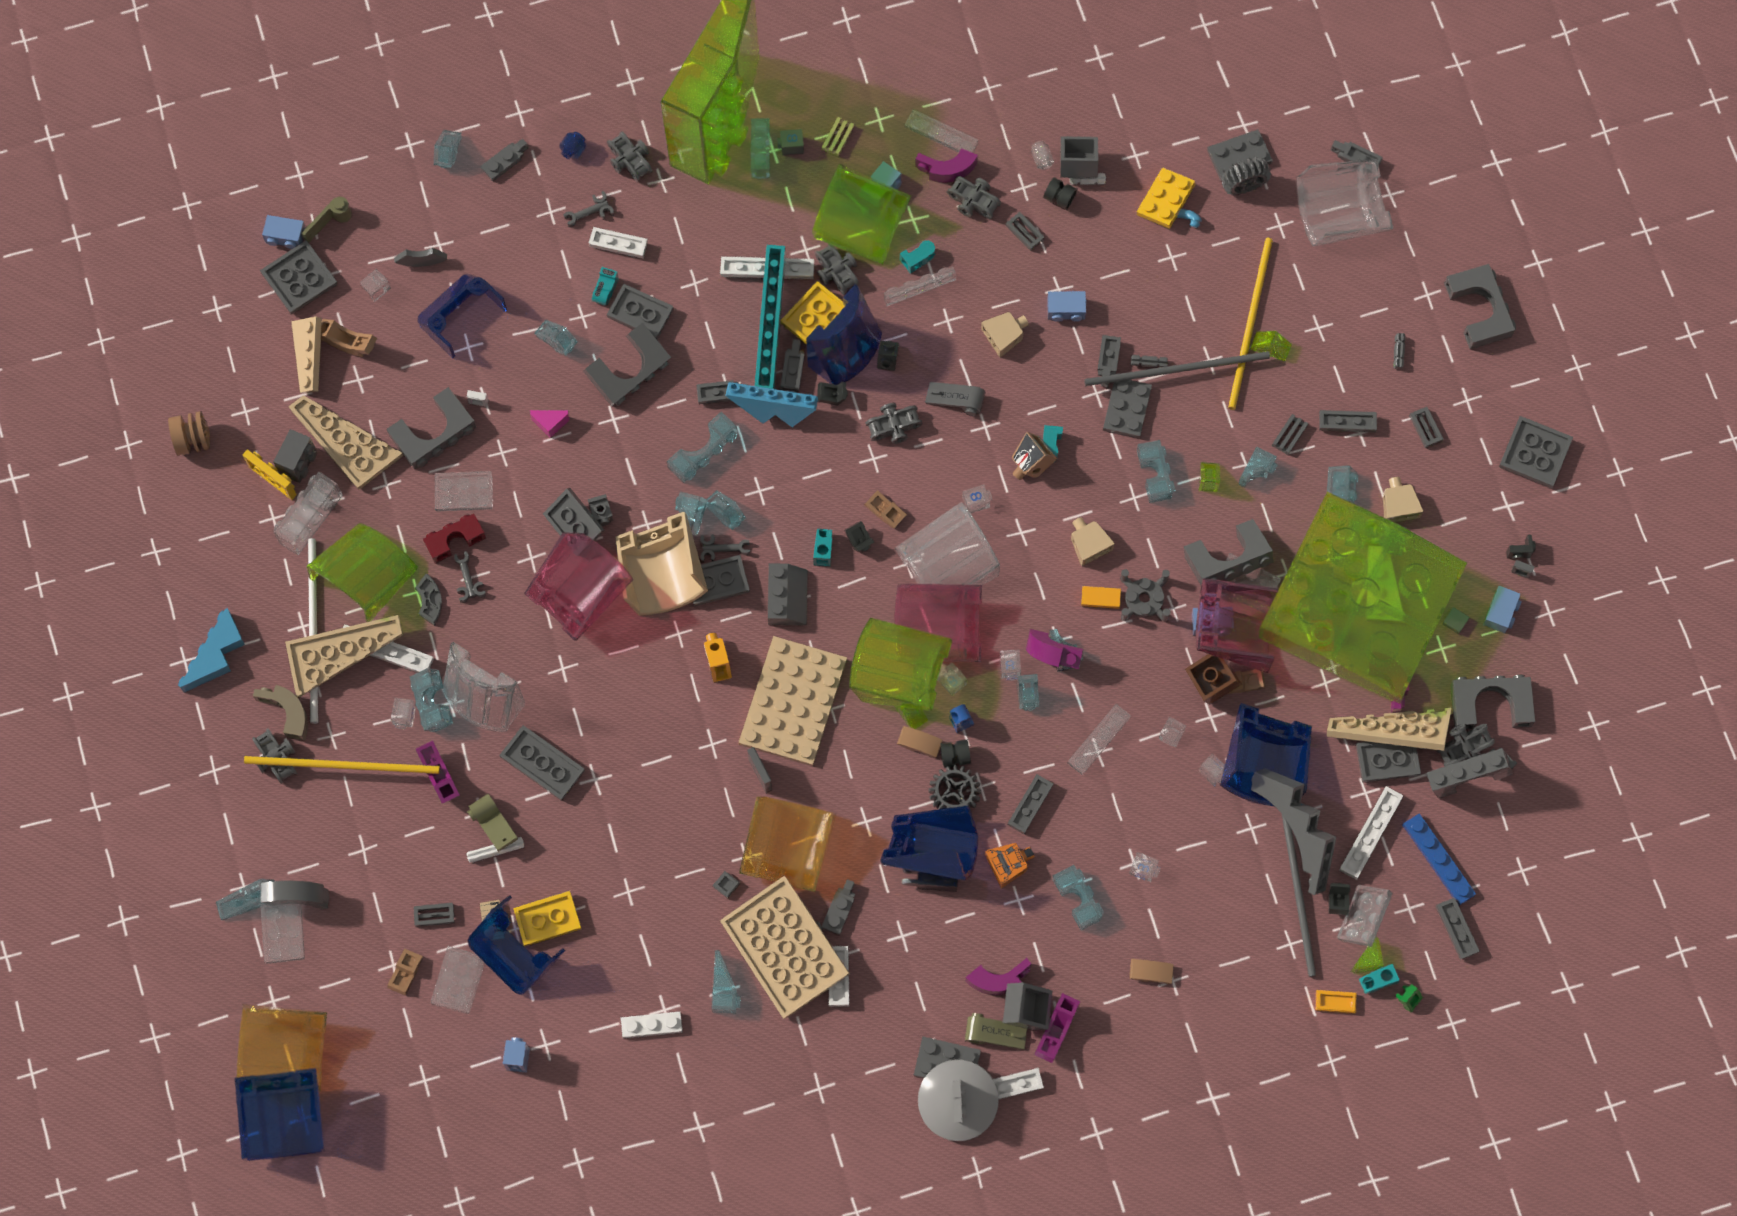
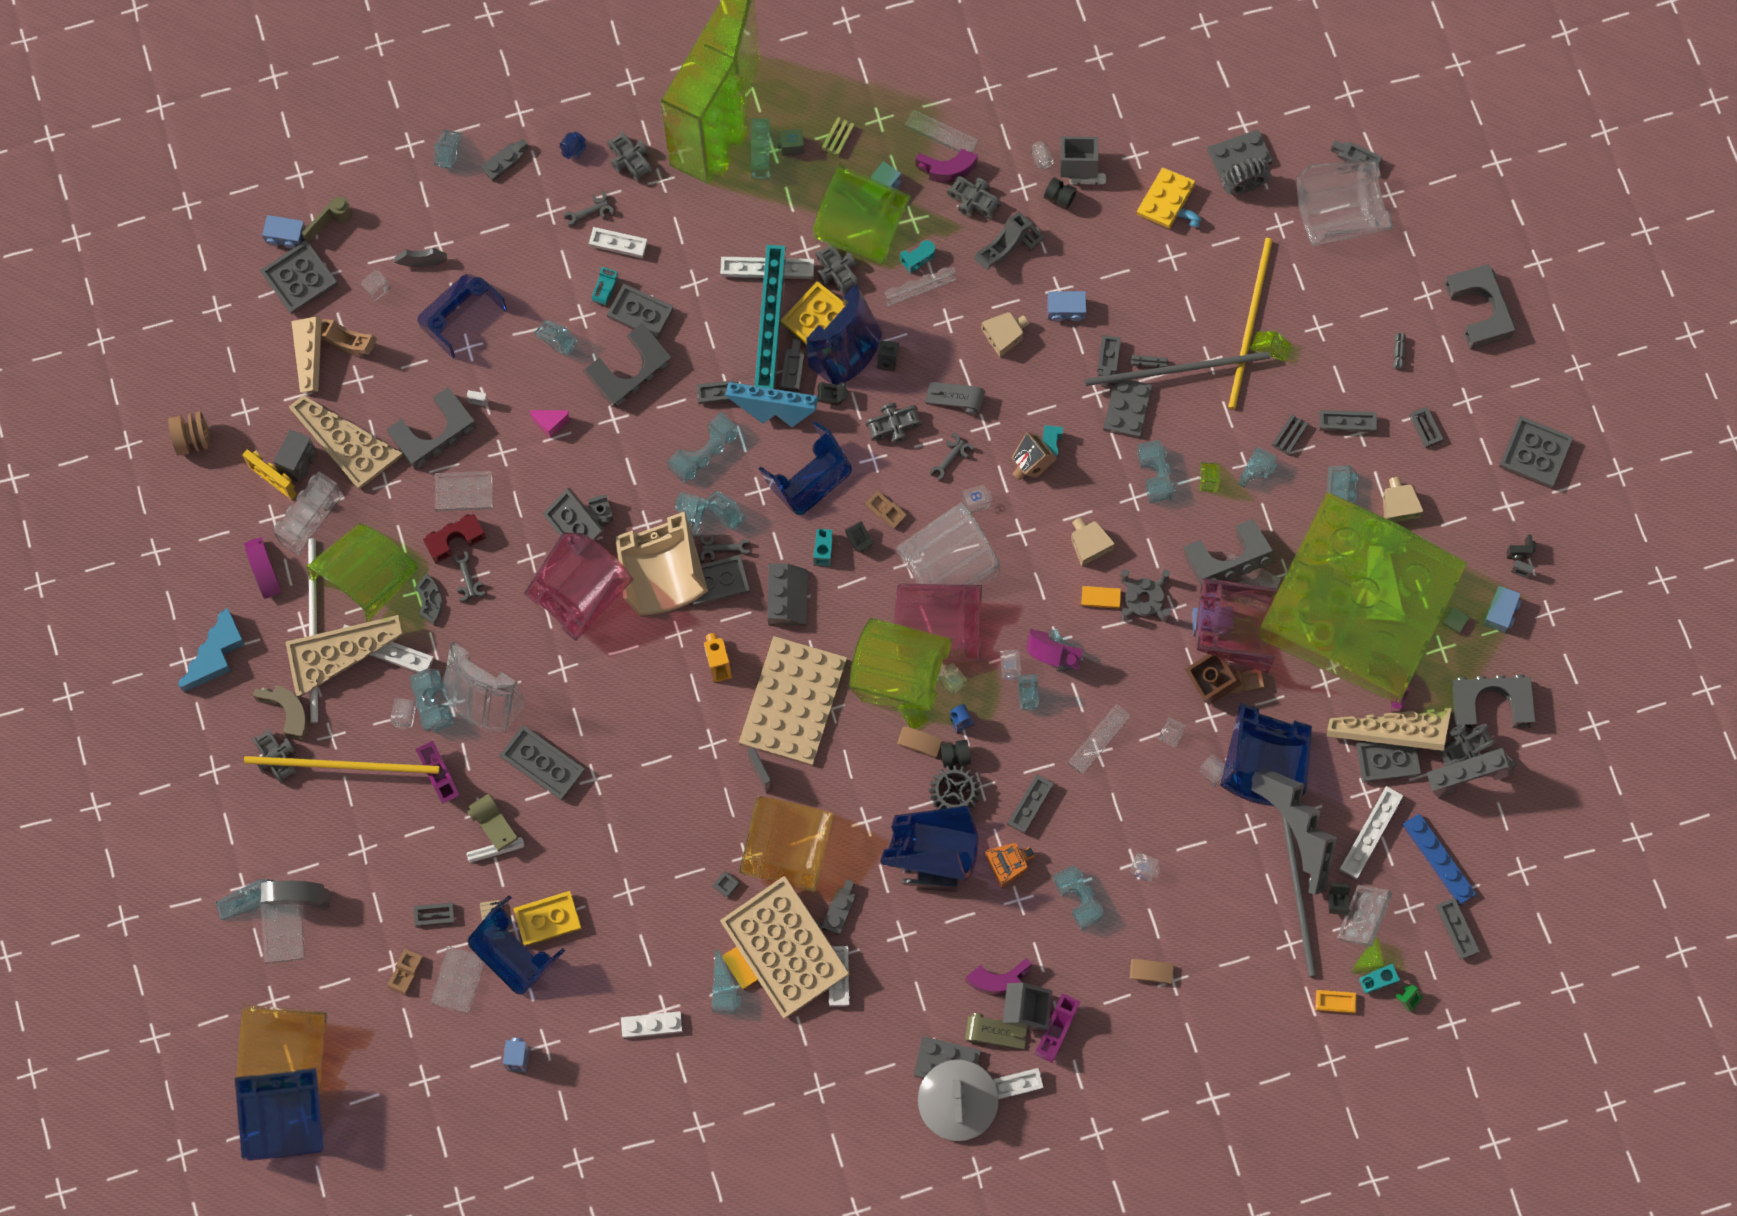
none -> magenta arch [244,537,282,599]
none -> light orange tile [722,947,758,990]
none -> clear blue windscreen [758,421,852,515]
none -> dark grey bar [930,433,974,482]
none -> dark grey arch [974,212,1033,270]

